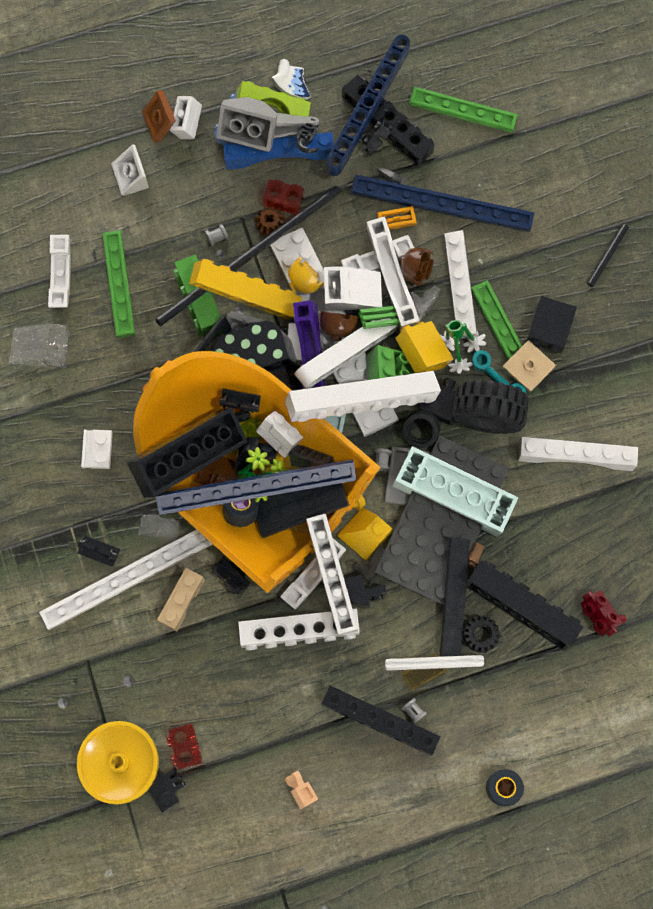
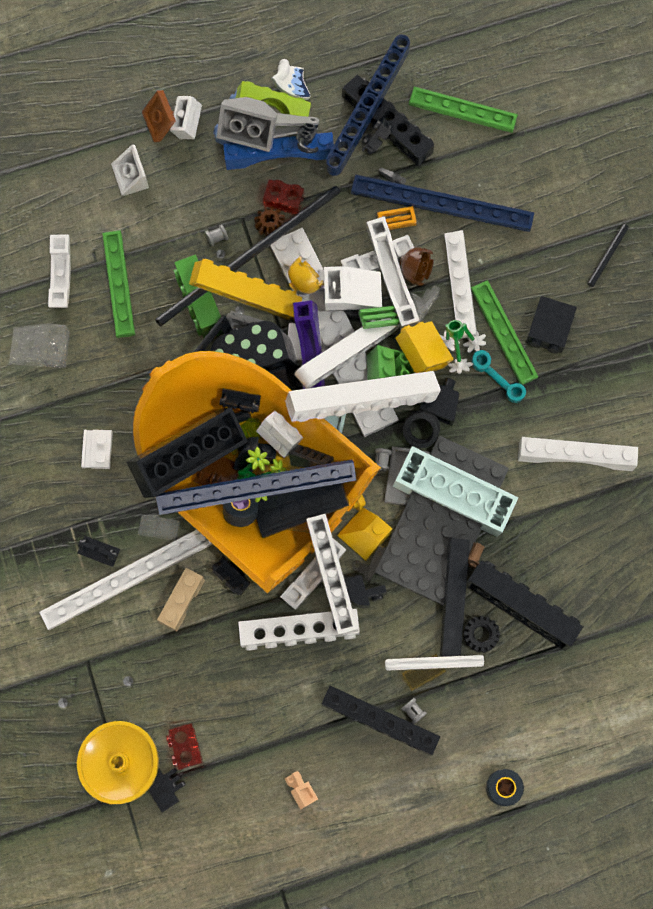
reddish brown cylinder [320,311,358,341] -> none
black tyre [452,380,529,434] -> none
tan plate [502,340,556,393] -> none
dark red brick [580,590,627,637] -> none

